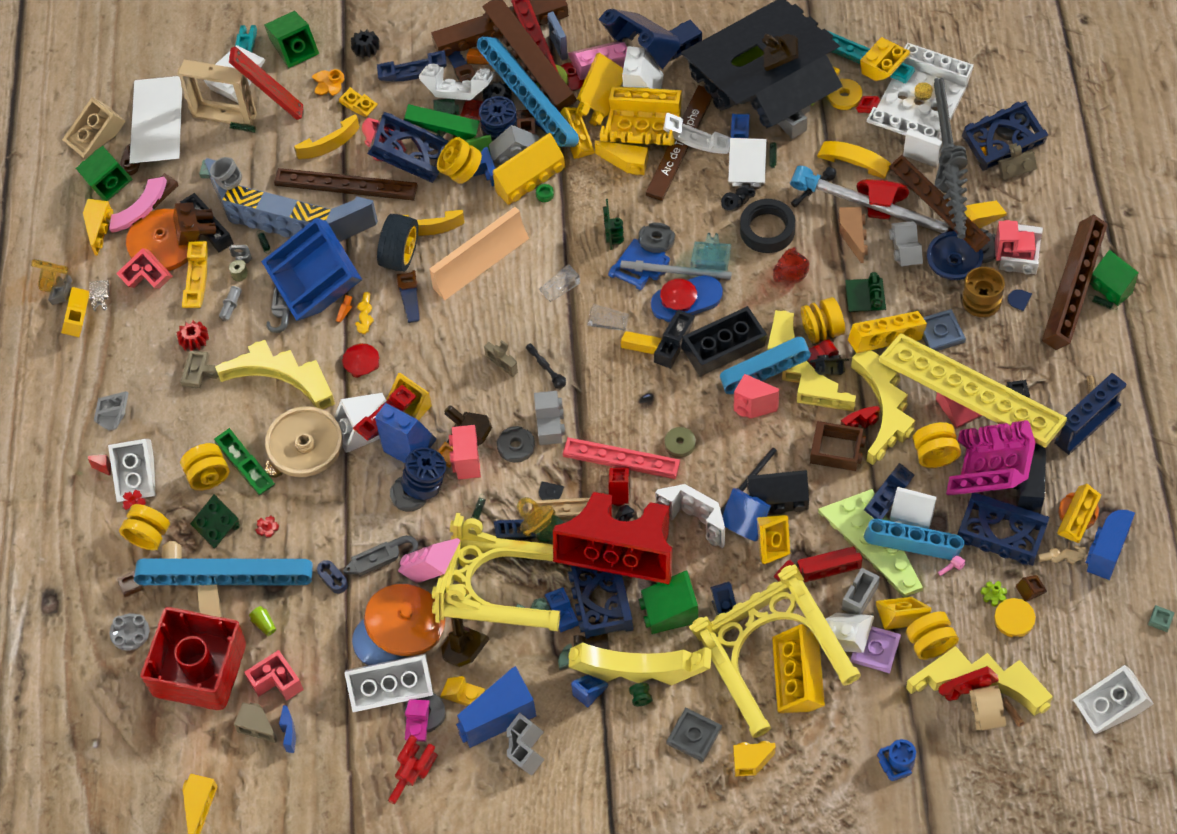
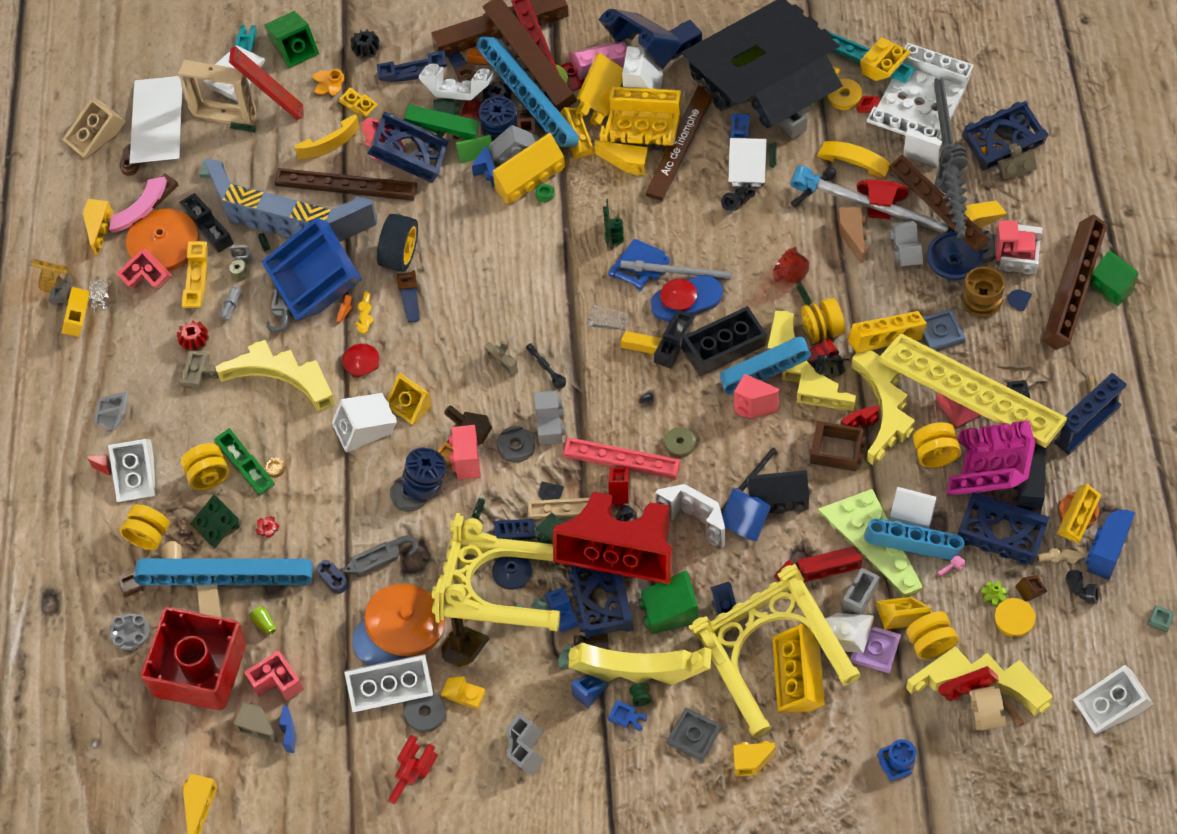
green slope [75,145,133,201] -> none
red plant [122,490,146,510] -> none
reddish brown brick [173,203,216,245] -> none
light grey helmet [210,157,242,190] -> none
tan dish [265,406,343,477] -> none
red slope [353,385,416,441] -> none
blue slope [375,403,436,463] -> none
bright pink slope [398,538,460,584] -> none
yellow slope [403,210,465,236] -> none
dark pink slope [405,699,430,742] -> none
light nougat arch [429,207,529,300] -> none
yellow wheel [437,137,482,184] -> none
blue slope [456,666,536,748] -> none
clear yellow tile [517,497,555,536] -> none
clear slope [539,264,580,302] -> none
sand blue tile [547,12,568,61] -> none
dark grey tile [638,222,675,253] -> none
white slope [663,113,731,154] -> none
clear light blue plate [691,233,731,271] -> none
black tyre [740,199,795,253] -> none
yellow slope [757,515,790,564] -> none
dark brown piece [762,34,799,71] -> none
dark green hinge [845,272,886,312] -> none
dark blue slope [864,463,914,519] -> none
clear yellow tile [914,82,933,101] -> none
clear green piece [1088,295,1118,310] -> none
none -> dark blue dish [492,557,532,590]
none -> blue plate [608,700,647,731]
none -> clear green piece [796,282,813,307]
none -> black arm [1065,569,1099,604]

